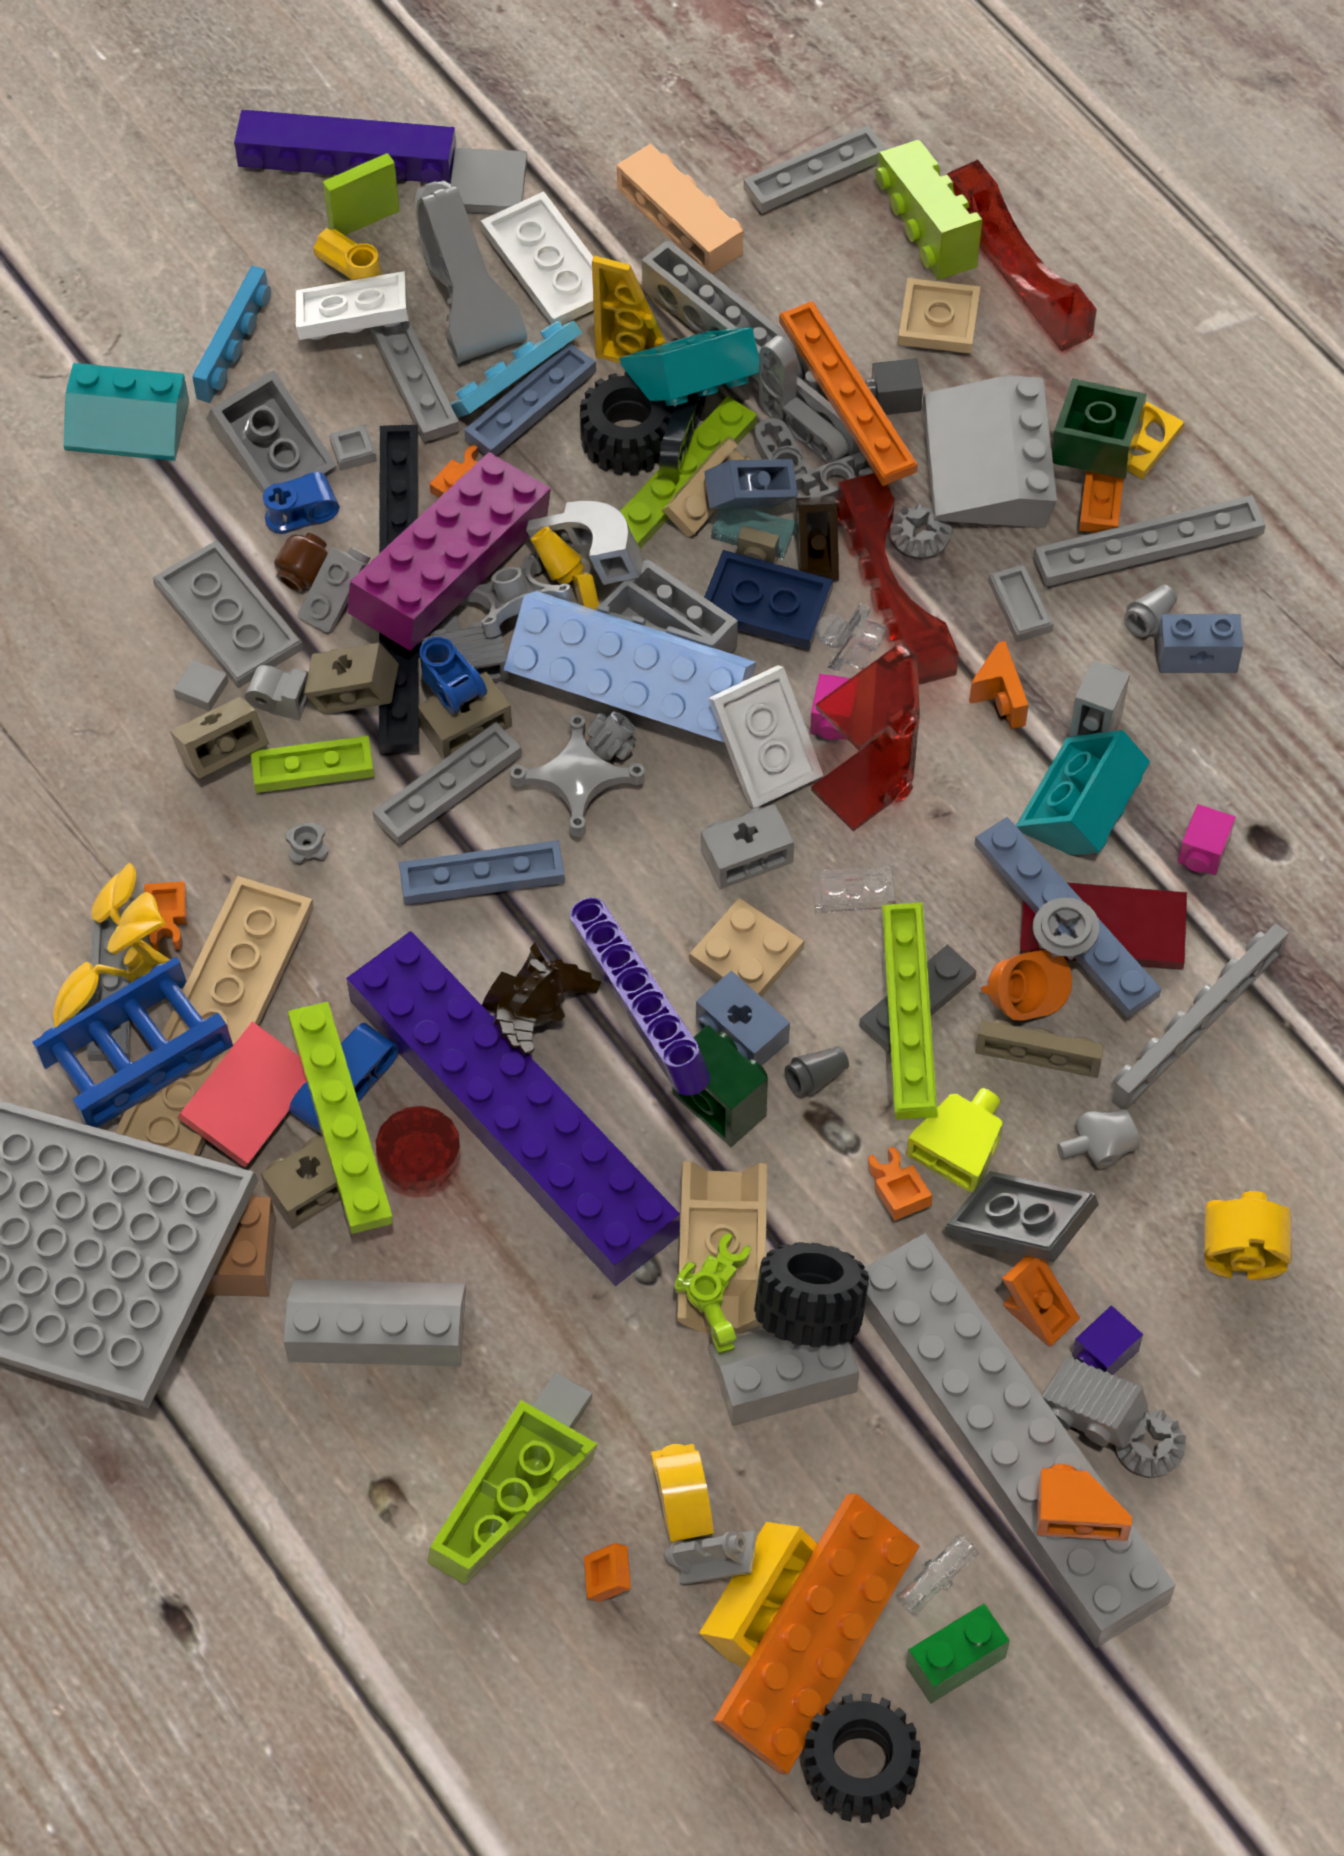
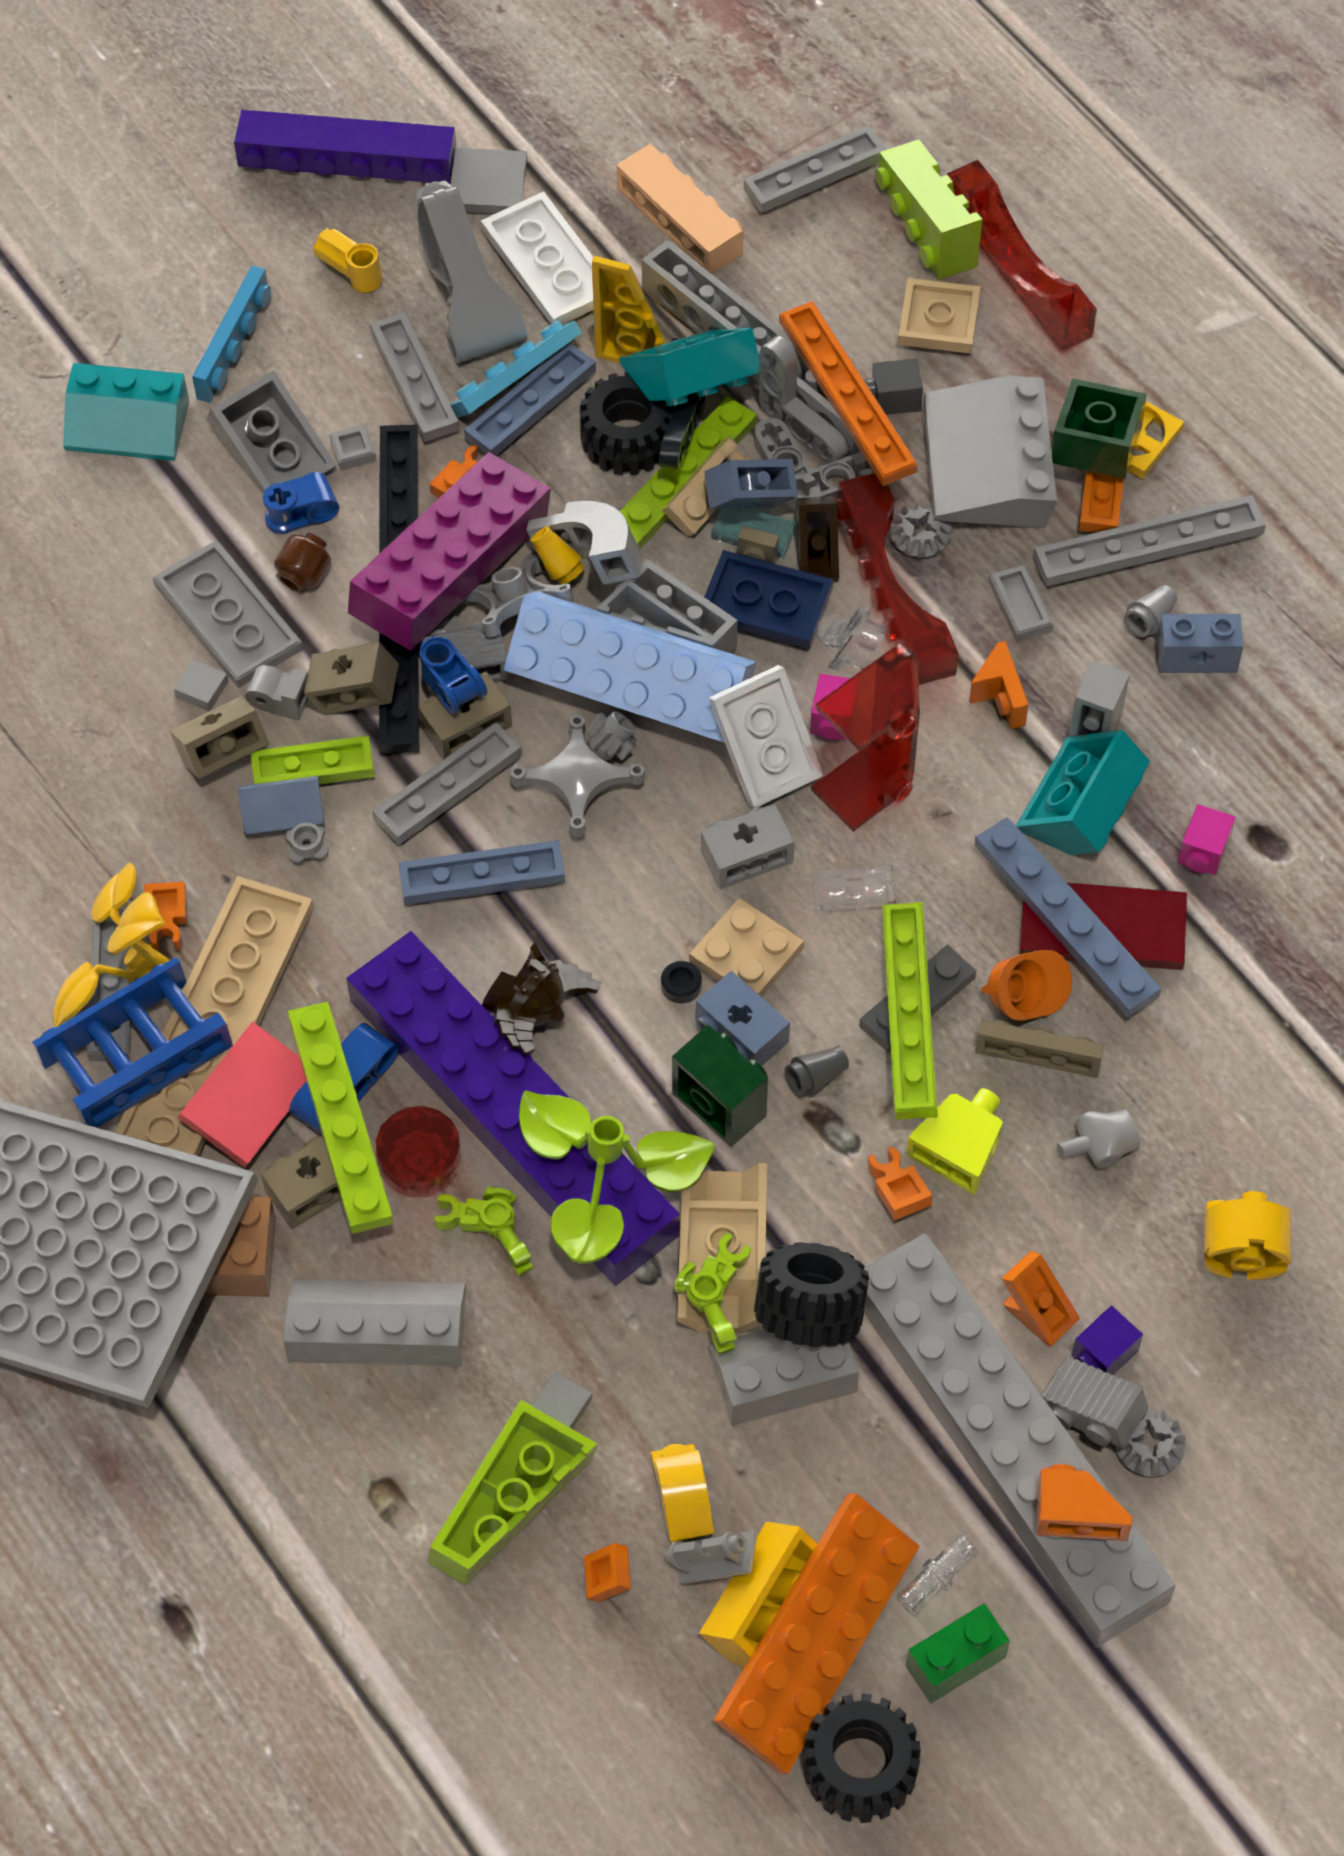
white plate [296,271,409,340] -> none
light grey bracket [298,547,371,633] -> none
lime tile [323,153,400,235] -> none
dark purple beam [569,897,711,1096] -> none
yellow tile [572,572,599,610] -> none
dark grey tile [945,1171,1099,1262] -> none
light grey gear [1033,897,1099,960] -> none
light grey plate [1112,923,1288,1110] -> none
none -> sand blue slope [238,776,324,835]
none -> lime piece [434,1186,533,1276]
none -> lime plant [519,1090,715,1263]
none -> black tile [661,961,702,1004]

